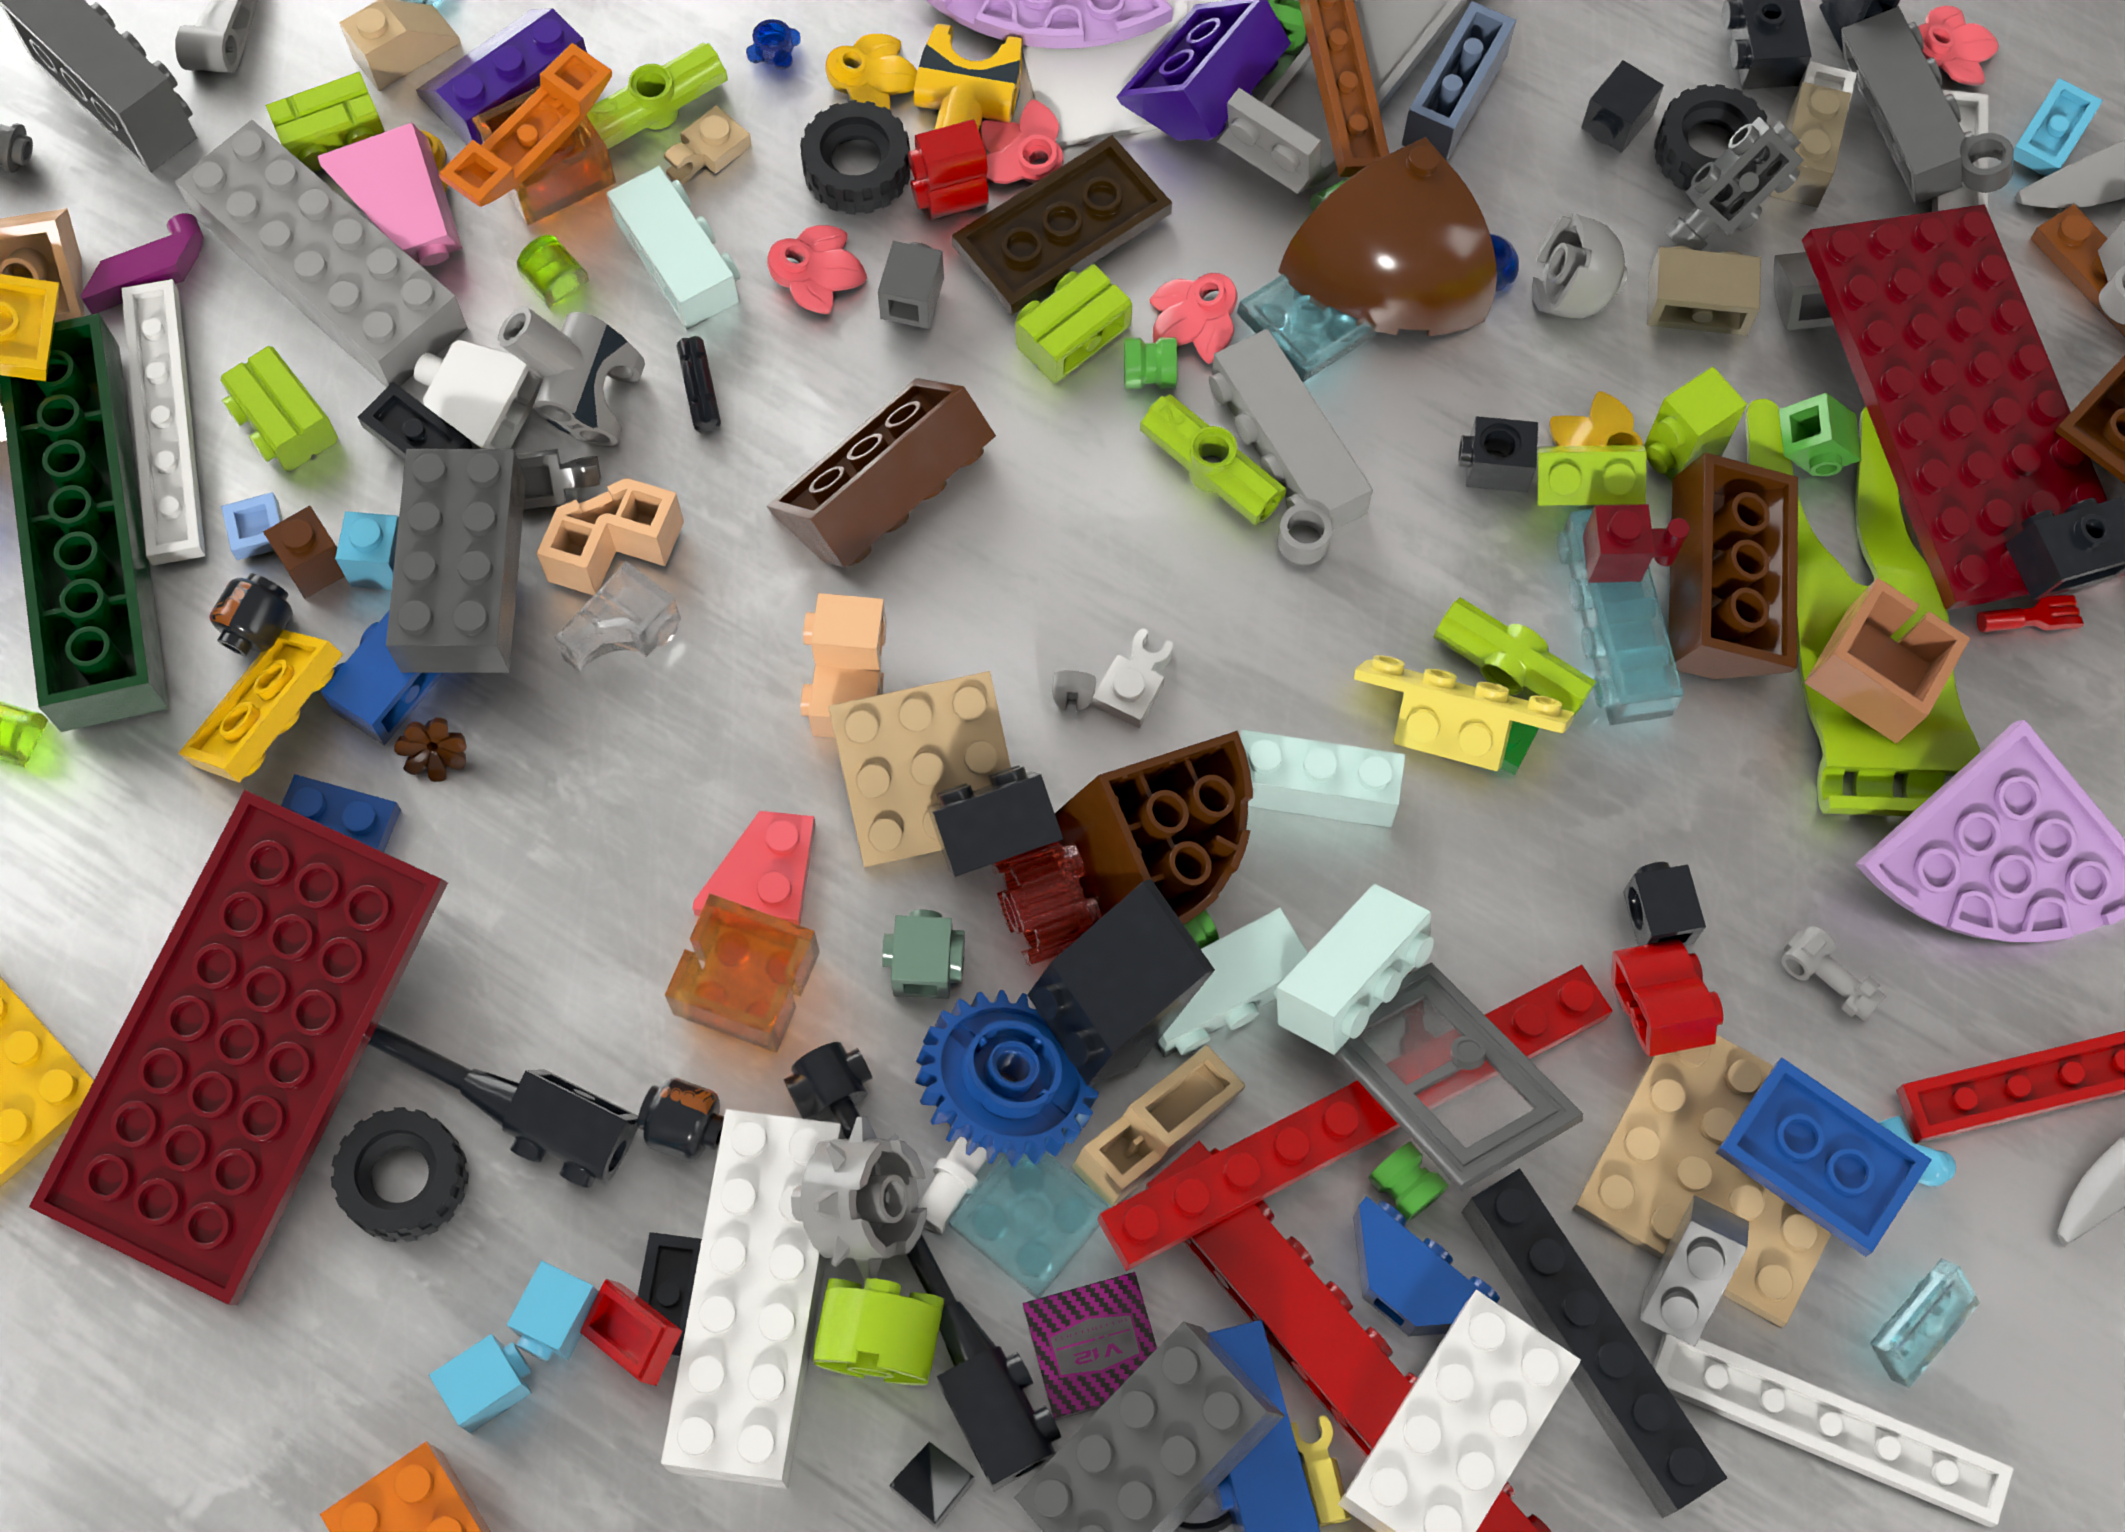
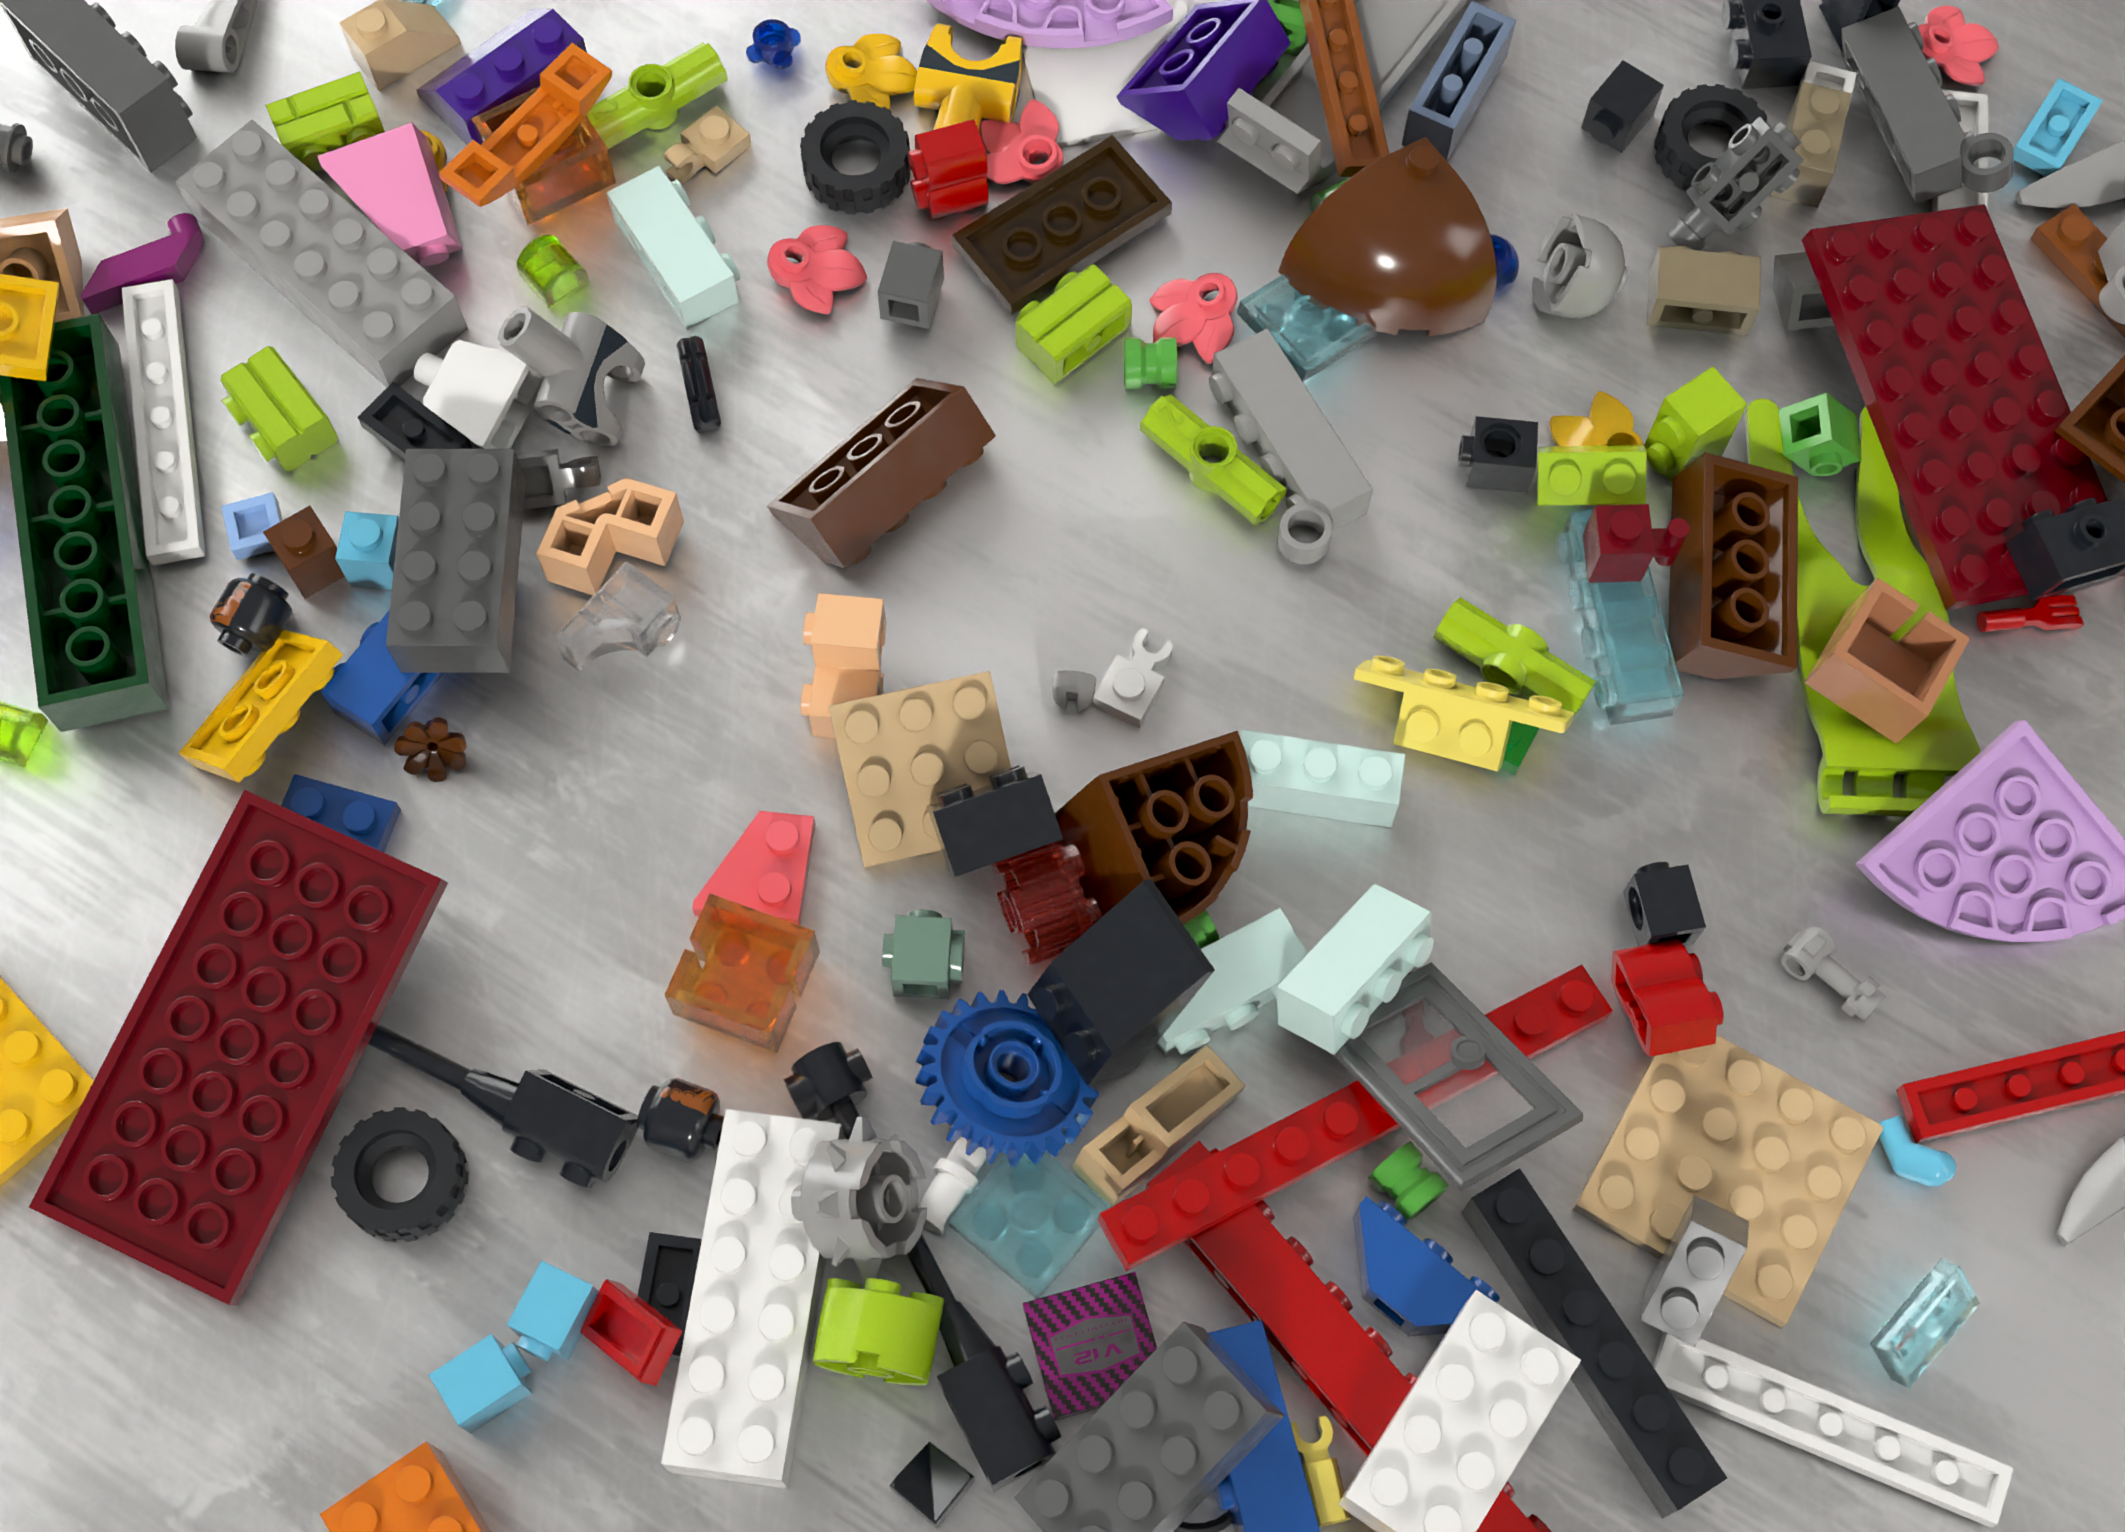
blue plate [1716,1057,1932,1257] -> none

